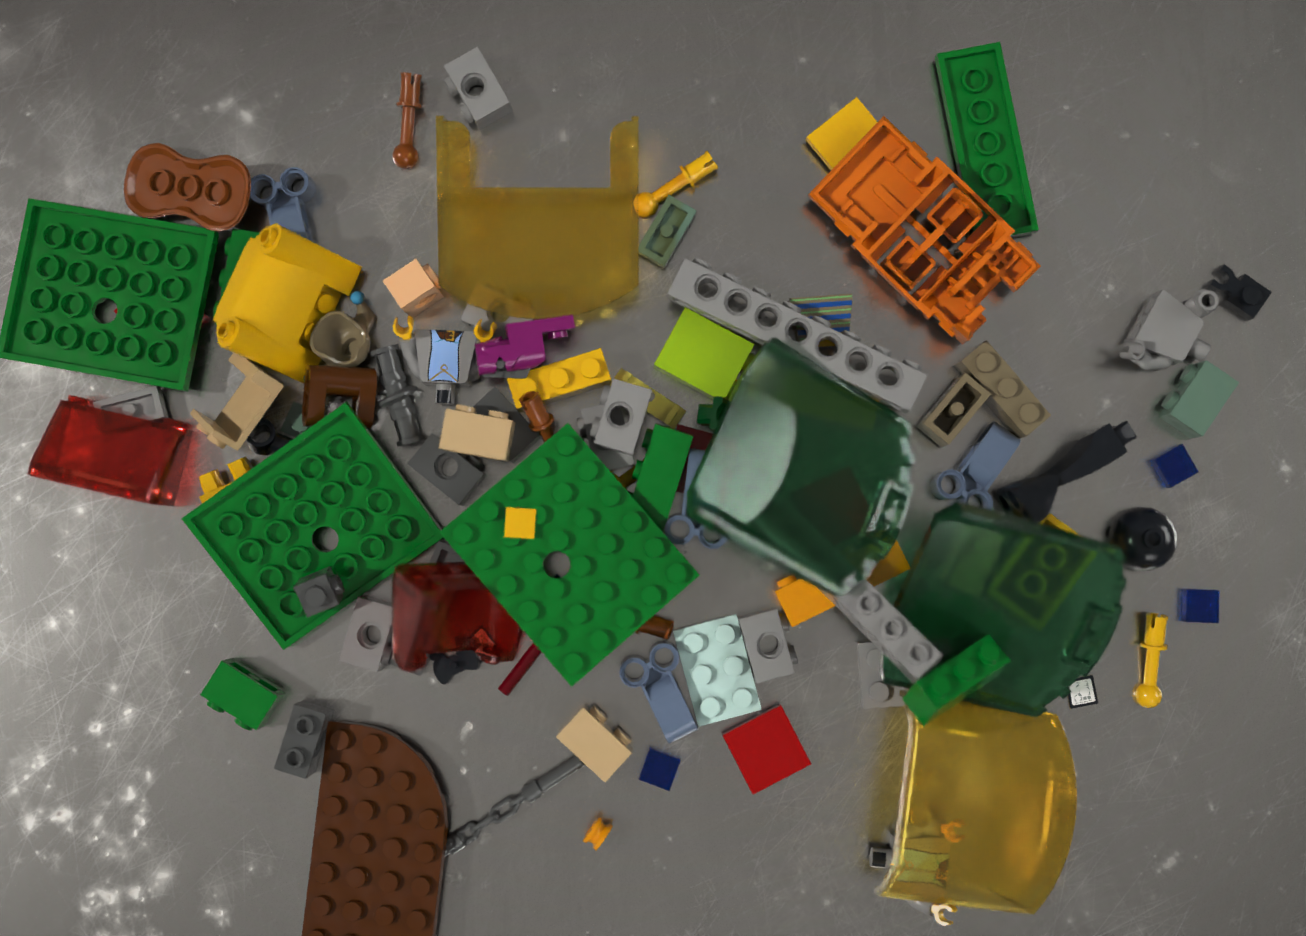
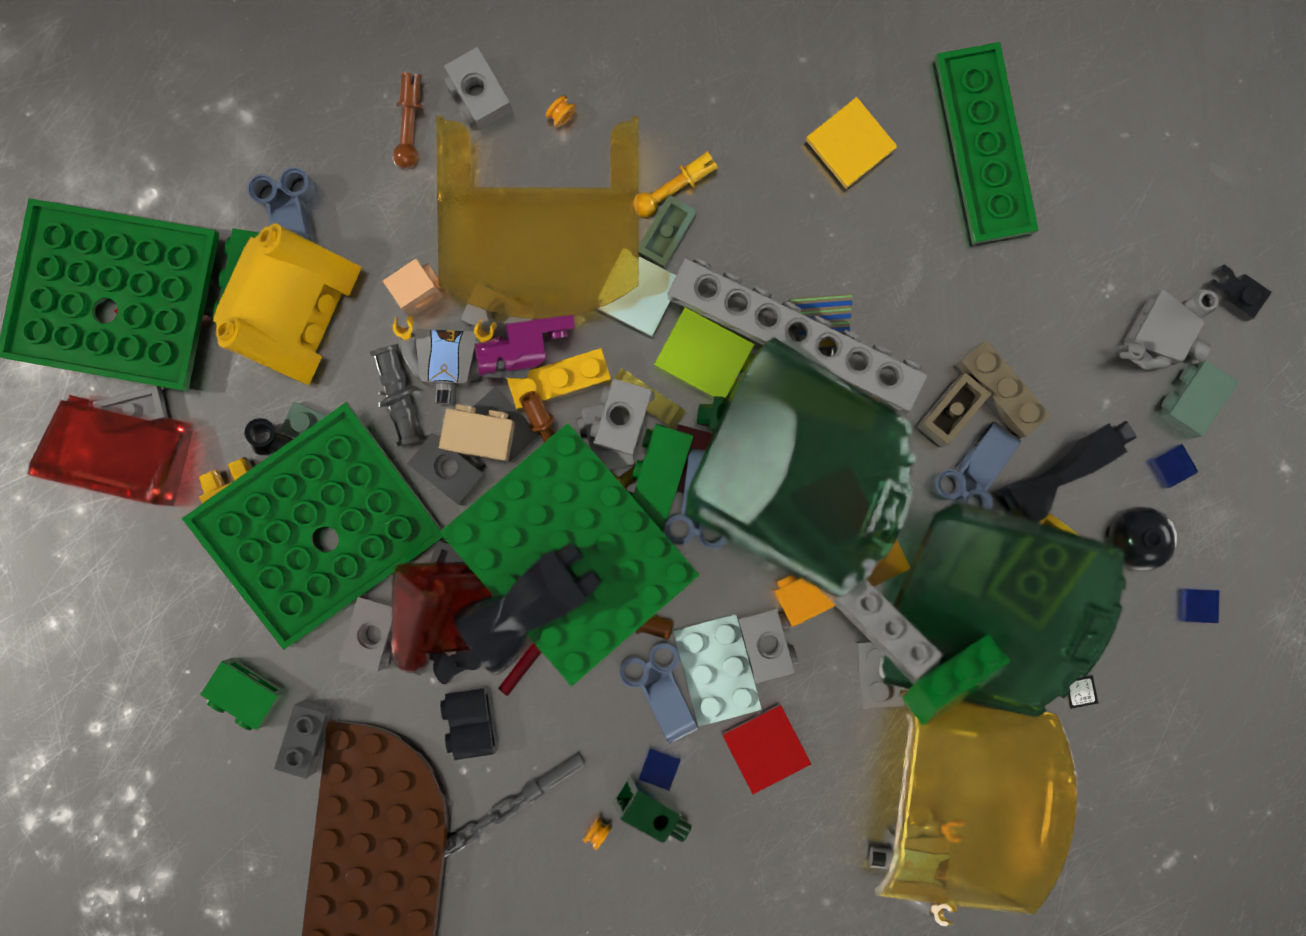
dark orange plate [124,143,251,231] -> none
tan panel [190,353,284,451] -> none
dark grey brick [294,566,345,618] -> none
reddish brown connector [302,365,377,429] -> none
dark tan piece [304,291,375,380] -> none
yellow sticker [504,507,536,539] -> none
tan brick [556,704,633,782] -> none
orange piece [808,116,1041,345] -> none
yellow pin [1135,613,1168,708] -> none
none -> black brick [440,686,496,760]
none -> black hips [452,542,603,675]
none -> light orange bush [545,95,577,128]
none -> light aqua tile [594,249,676,337]
none -> dark green torso [612,775,692,843]

